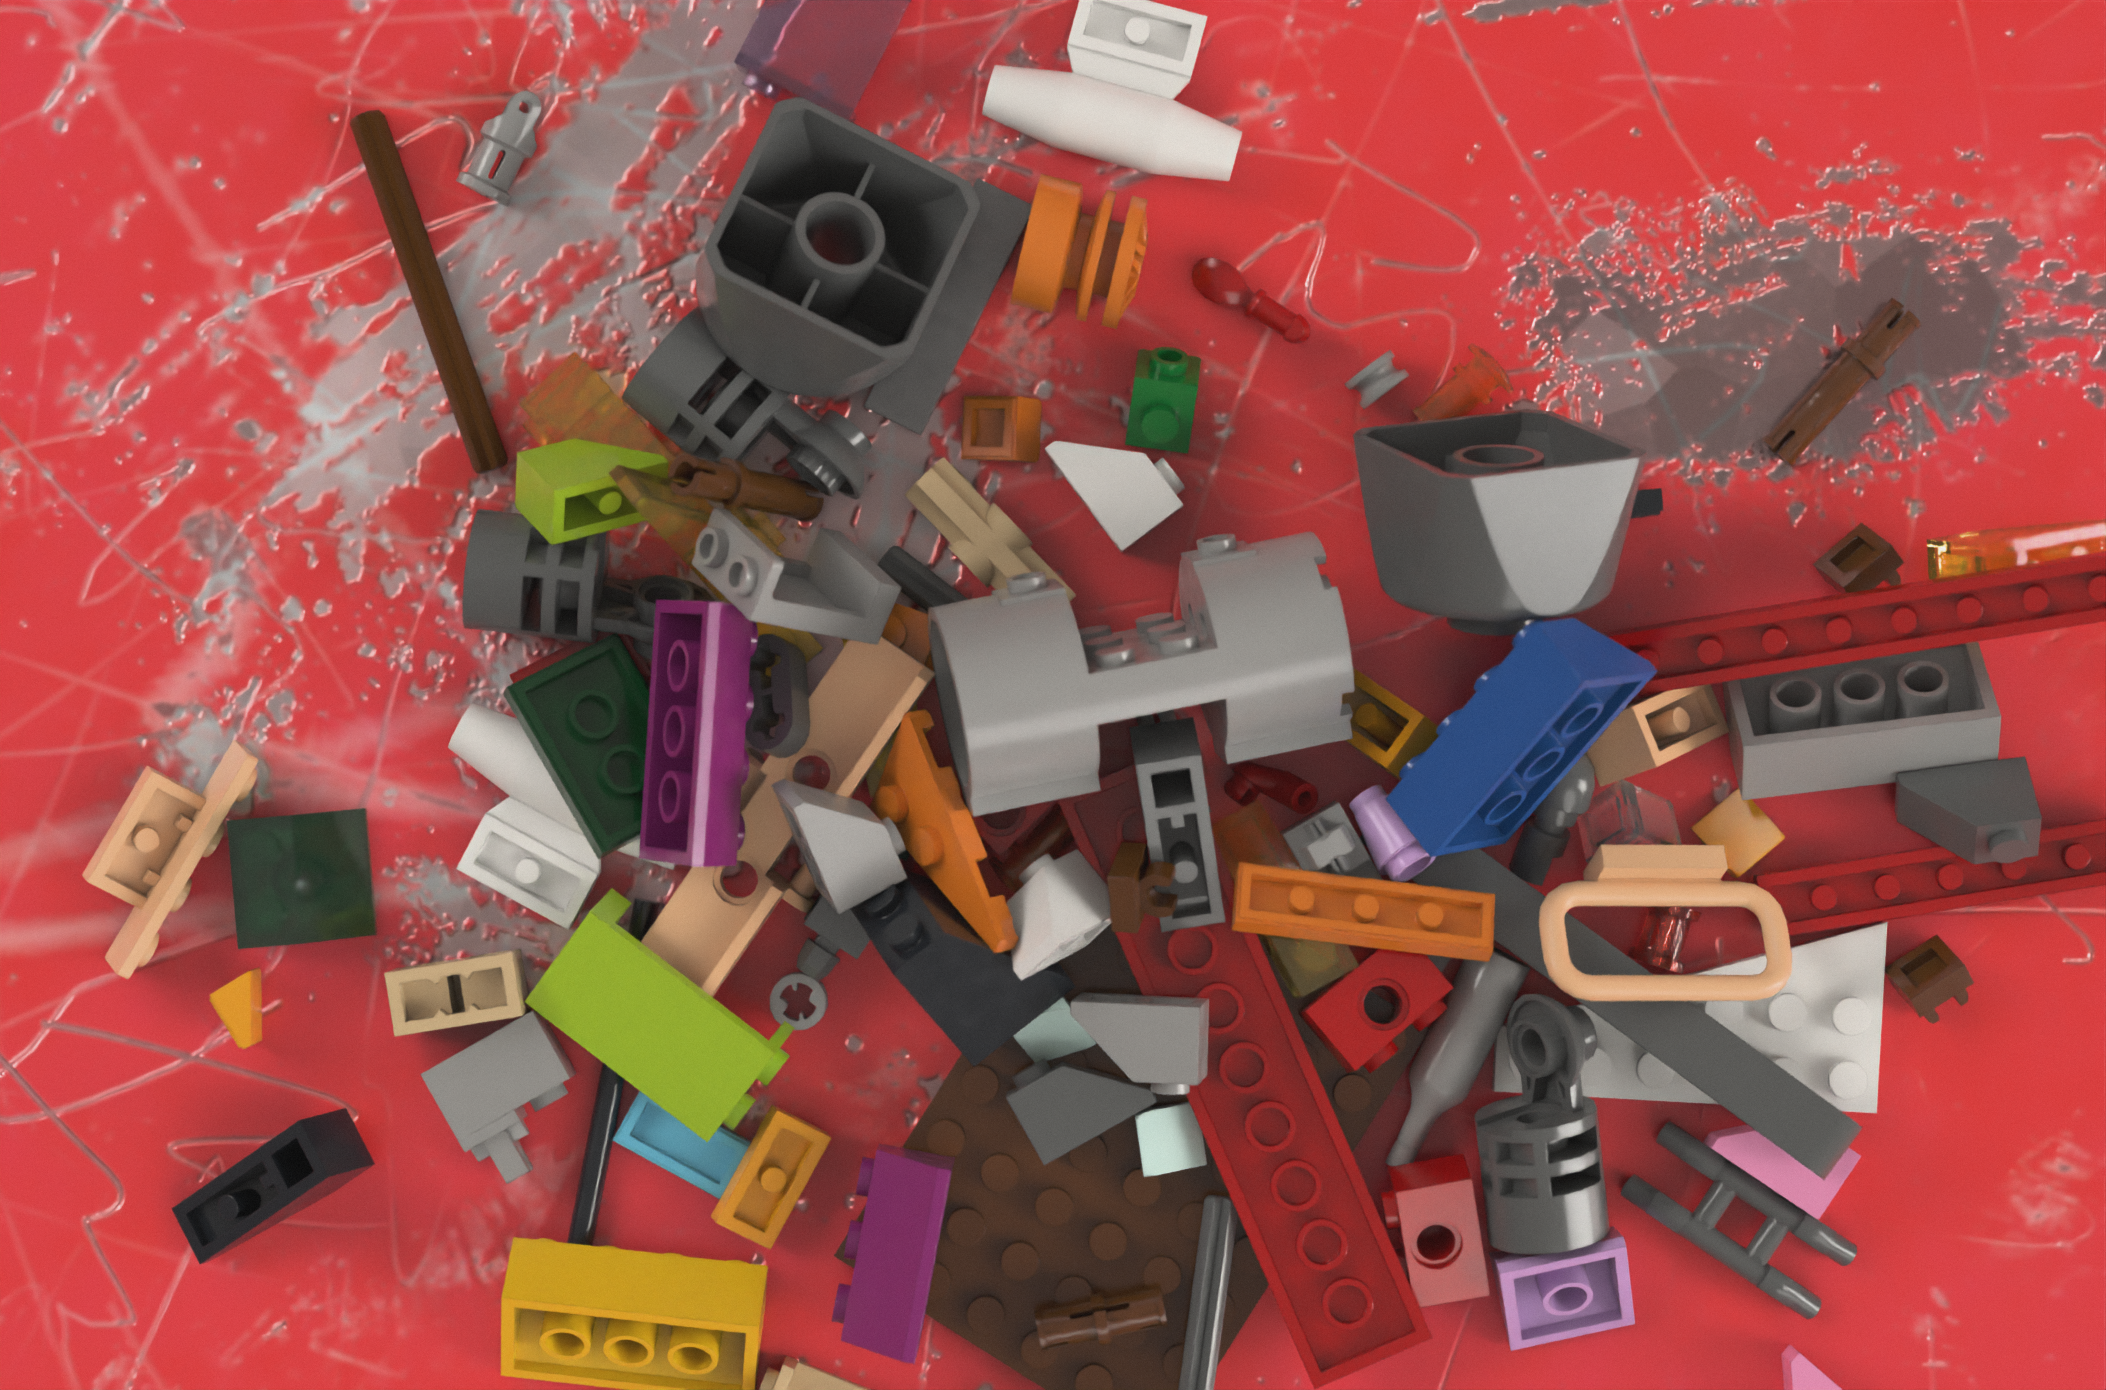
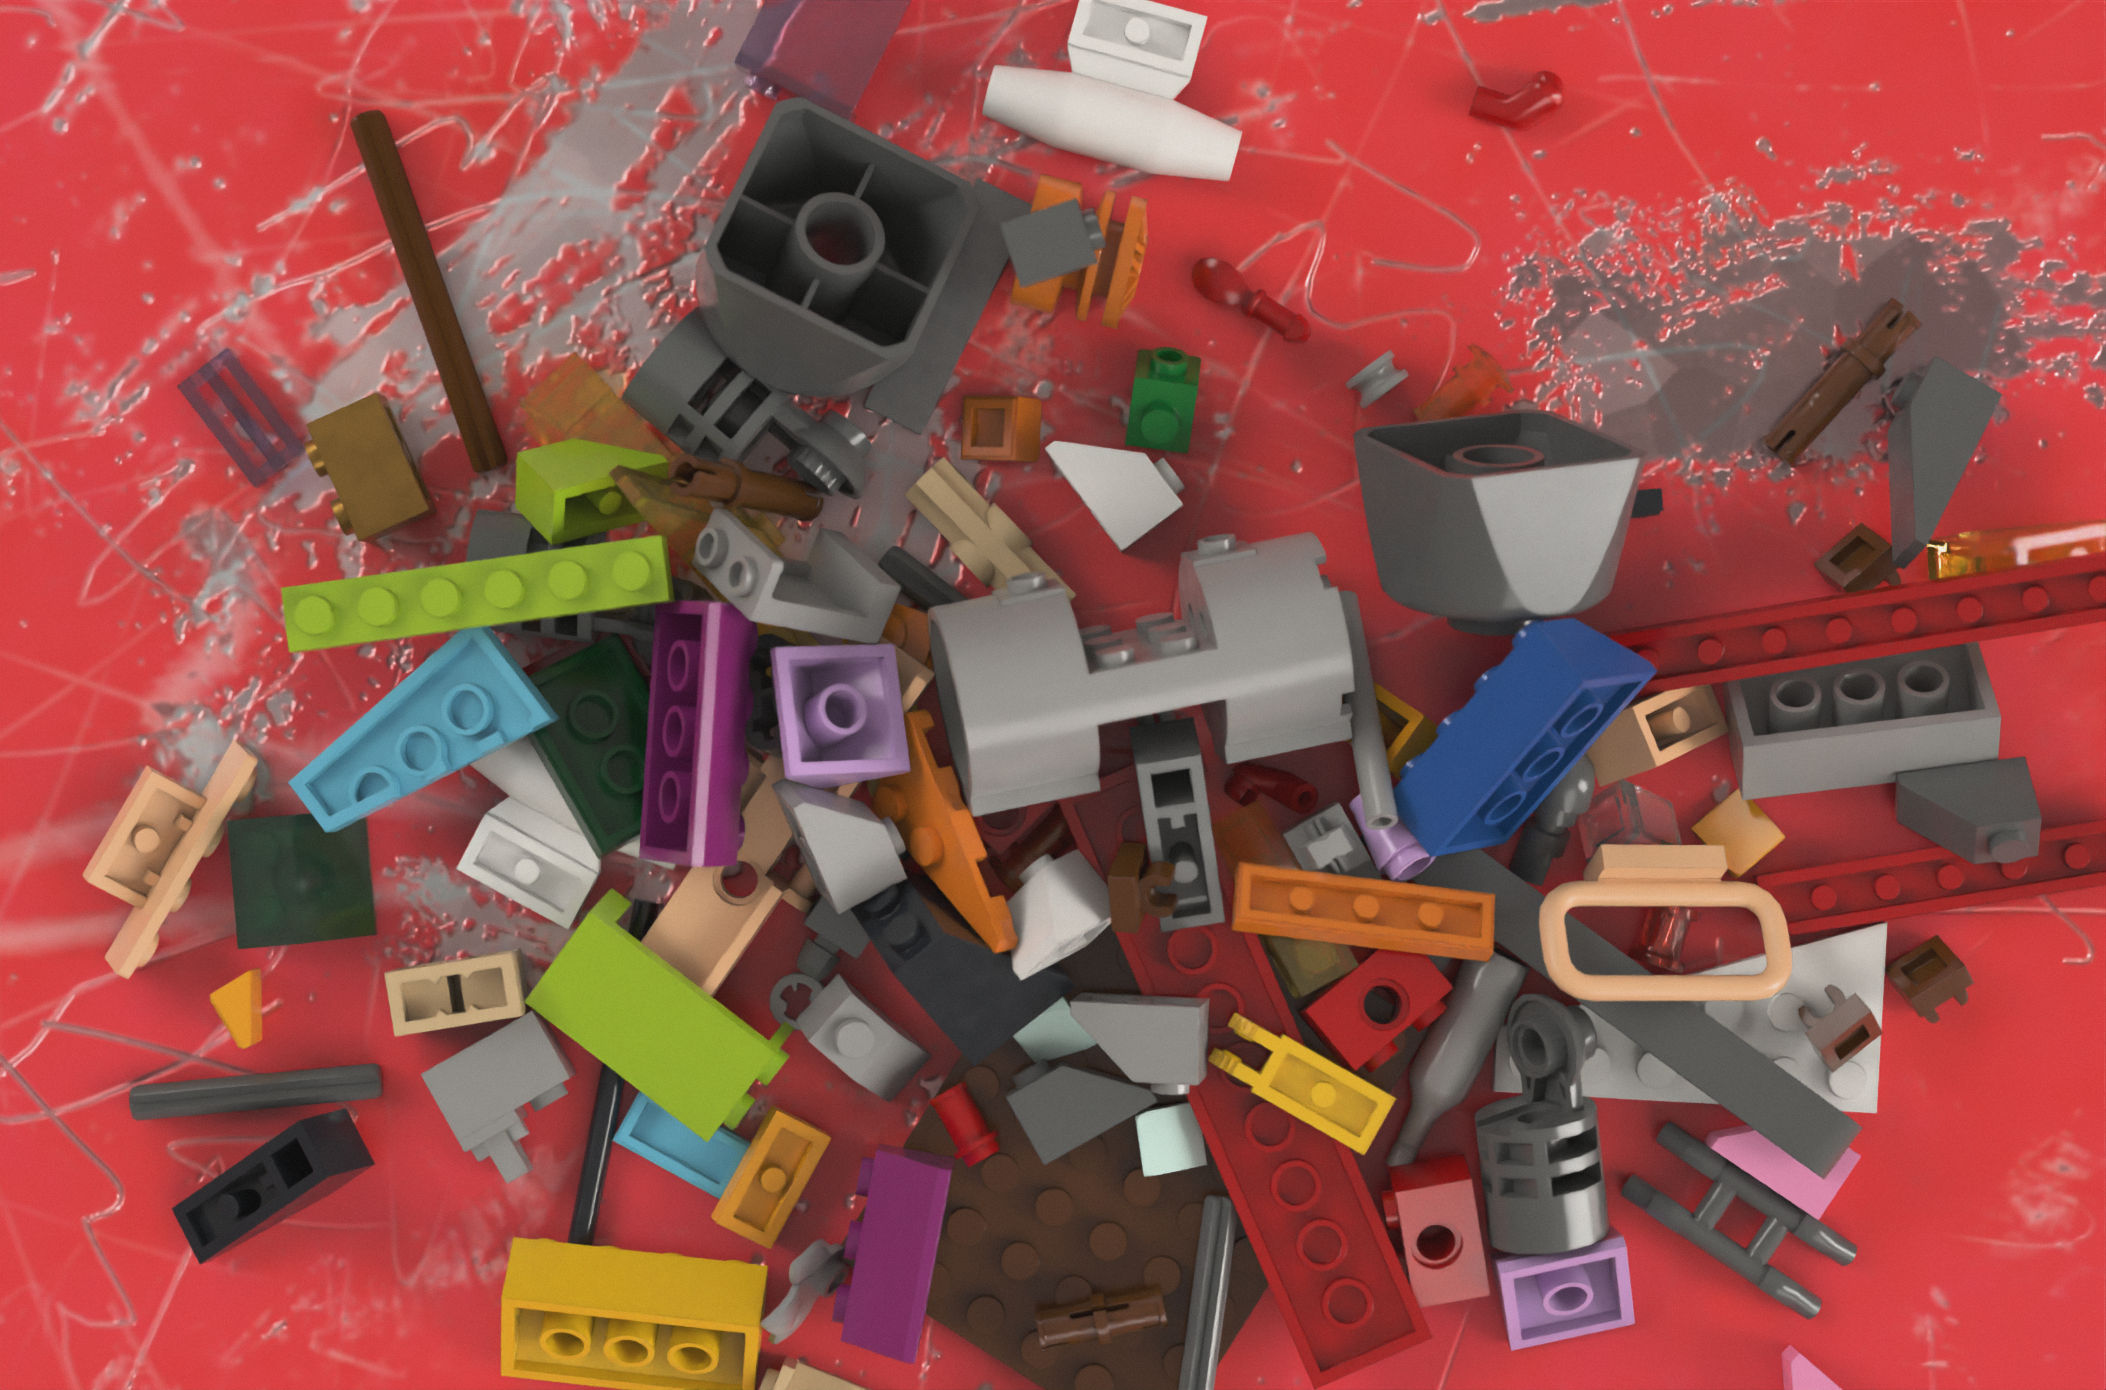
light grey piece [456,91,541,207] -> none
none -> dark grey axle [129,1063,383,1121]
none -> tile [177,347,306,488]
none -> lime plate [281,535,675,653]
none -> medium azure wing [288,627,560,832]
none -> pearl gold brick [304,393,437,543]
none -> light grey plate [760,1239,849,1344]
none -> lavender slope [770,644,910,789]
none -> light grey slope [796,973,932,1103]
none -> red pin [929,1081,1001,1168]
none -> dark grey brick [1000,198,1106,288]
none -> yellow hinge [1208,1013,1396,1155]
none -> light grey piece [1339,591,1398,830]
none -> red arm [1468,71,1564,131]
none -> reddish brown tile [1798,984,1882,1073]
none -> dark grey slope [1888,356,2002,569]

